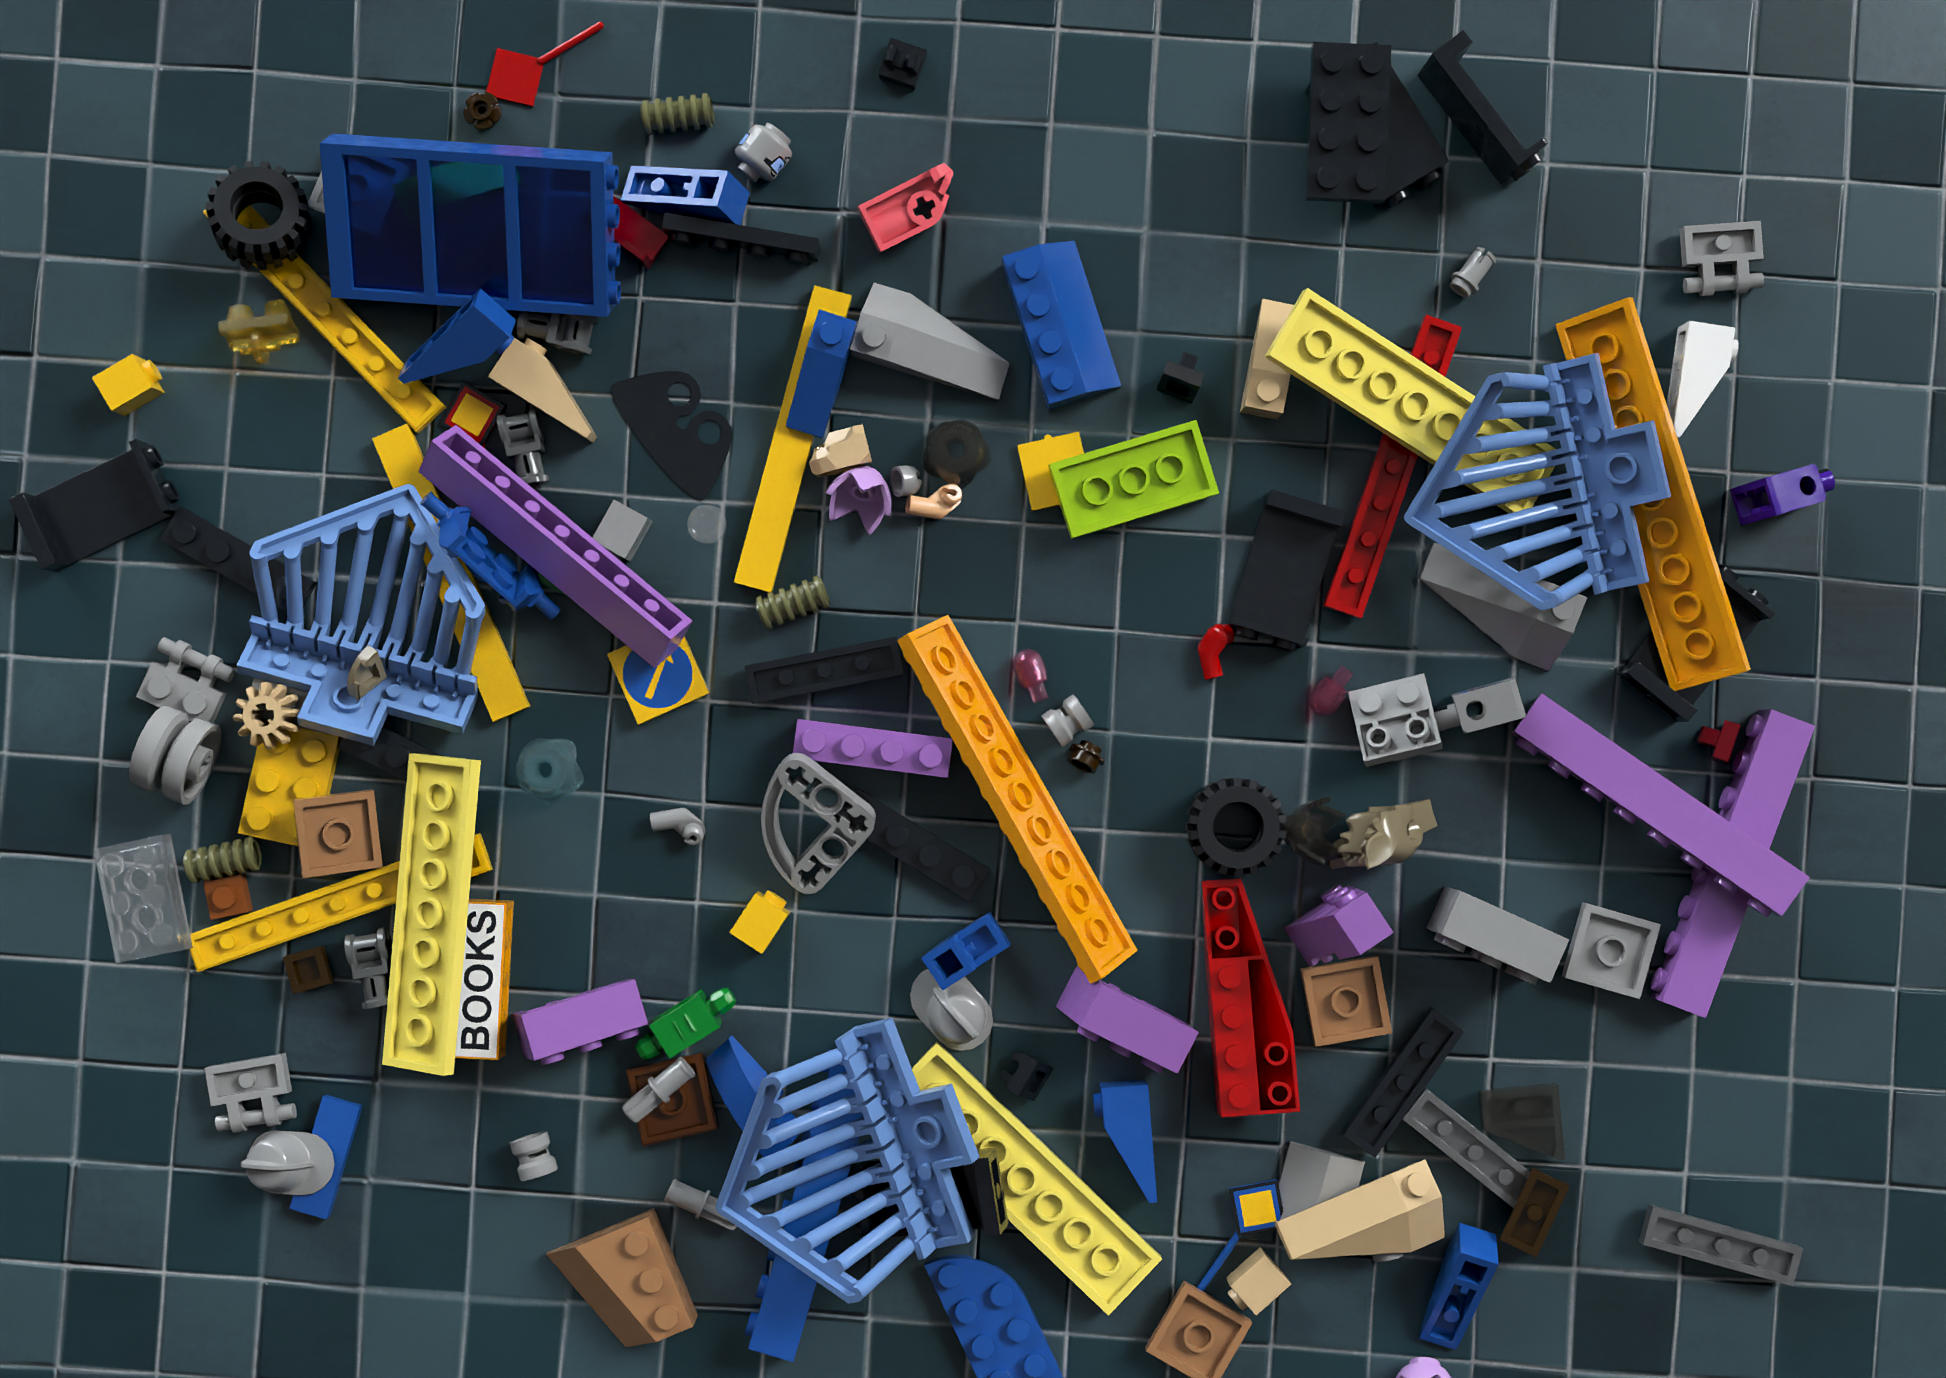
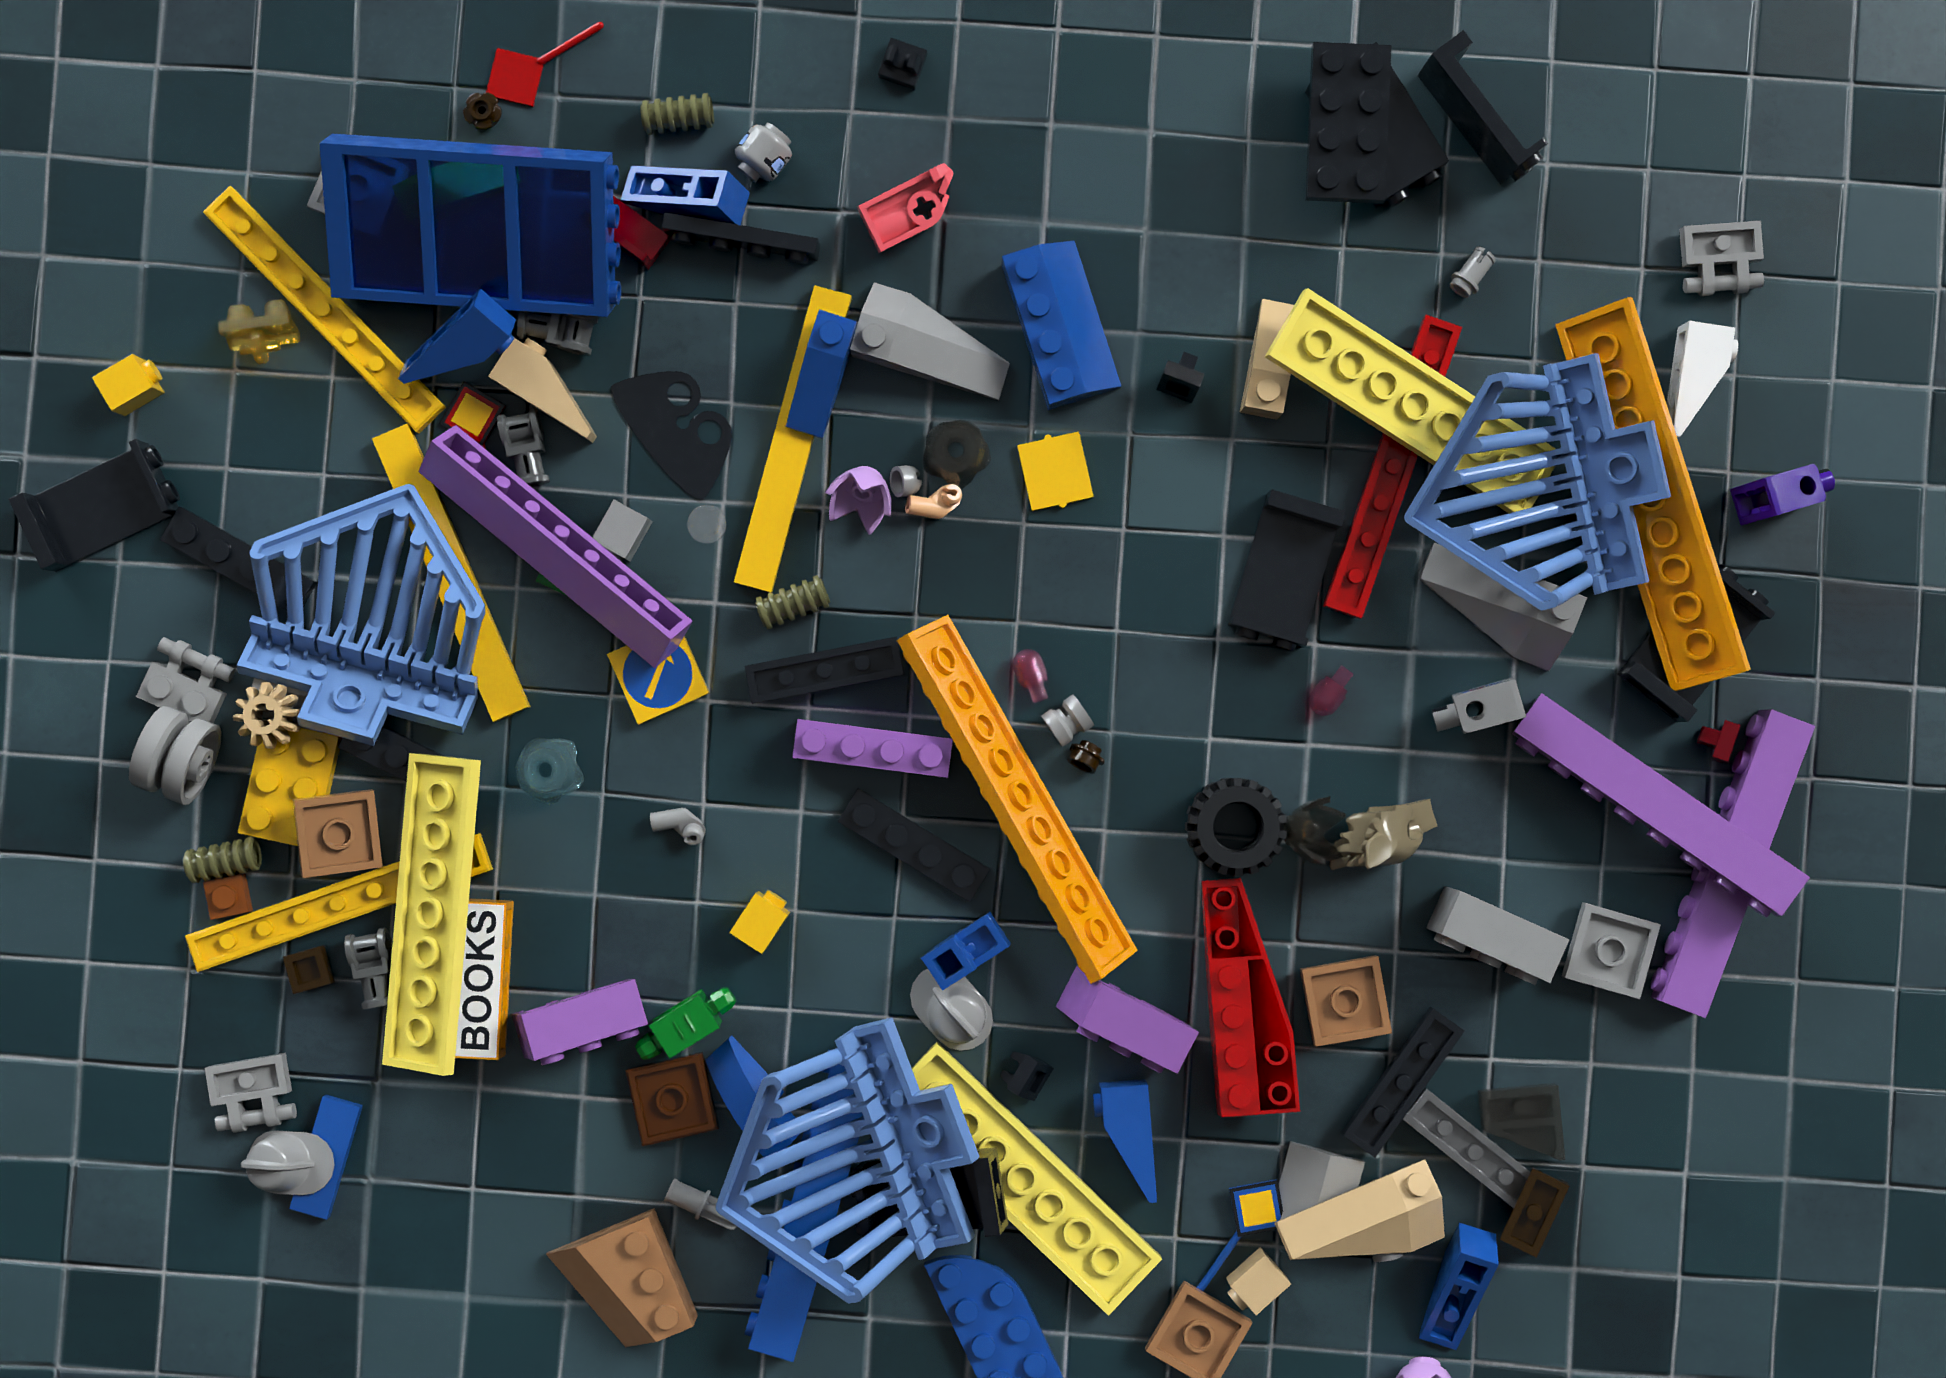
clear plate [94,834,193,963] -> none
black tyre [206,161,312,270] -> none
dark tan tile [347,645,387,700] -> none
blue plate [420,492,561,620] -> none
light grey wheel [509,1131,558,1181] -> none
light grey axle [622,1056,696,1123] -> none
light grey beam [761,753,876,894] -> none
tan rock [809,424,872,477] -> none
lime plate [1048,420,1219,539] -> none
red arm [1197,624,1235,680] -> none
medium lavender wedge [1284,884,1394,966] -> none
light grey plate [1348,673,1443,767] -> none
flat silver plate [1639,1204,1803,1286] -> none

